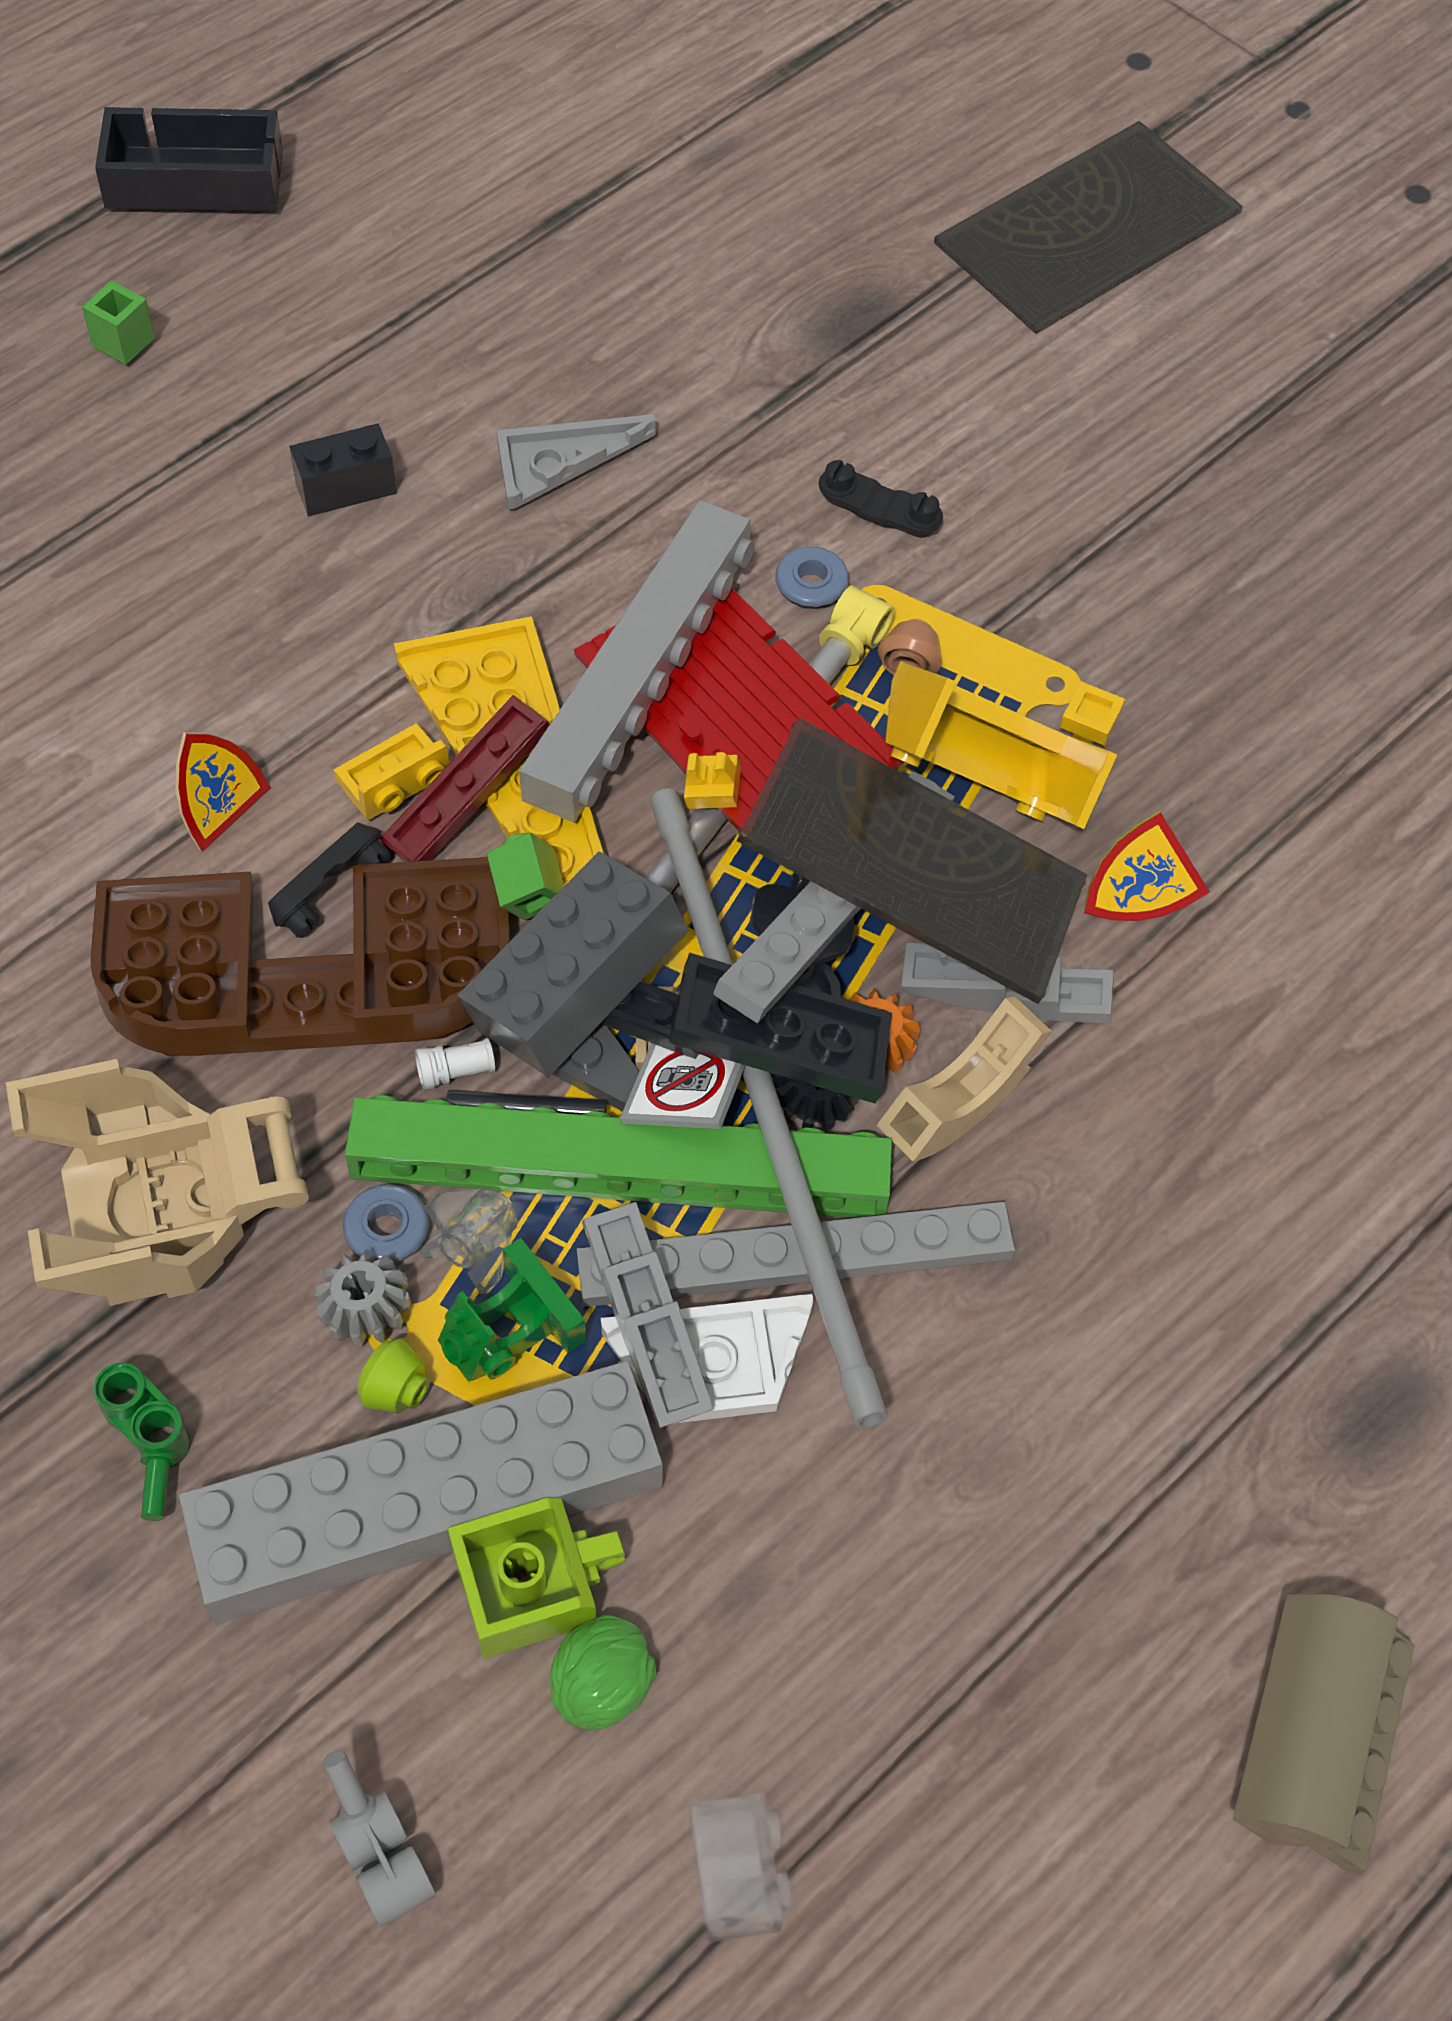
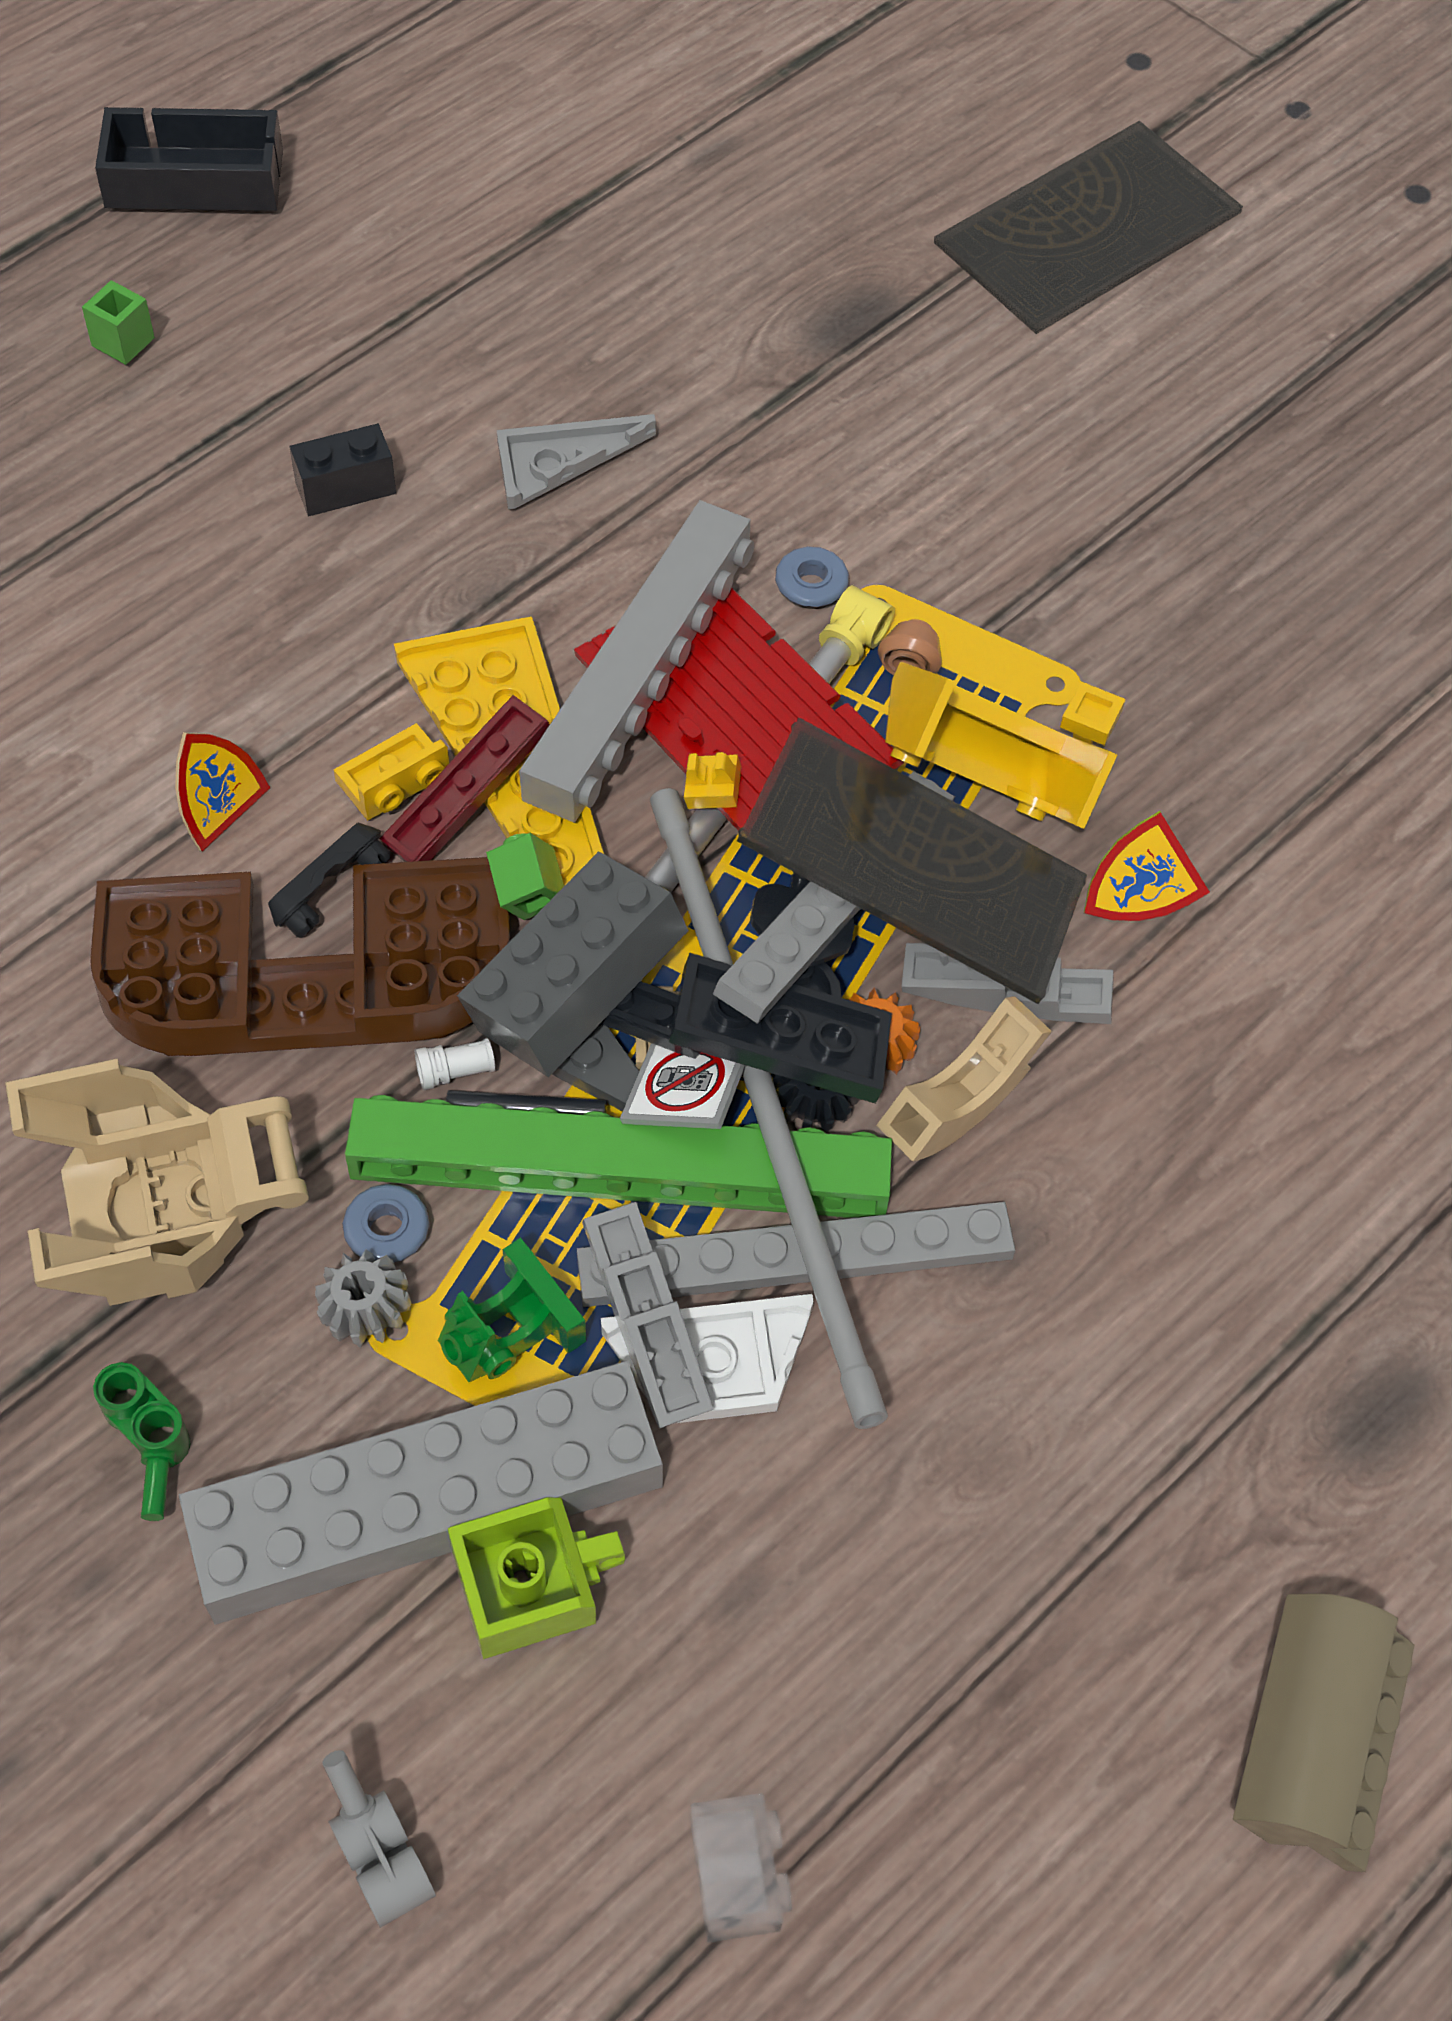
lime cone [357,1339,430,1413] -> none
clear brick [420,1188,517,1294] -> none
bright green hair [549,1615,656,1730] -> none
black piece [818,460,943,538] -> none

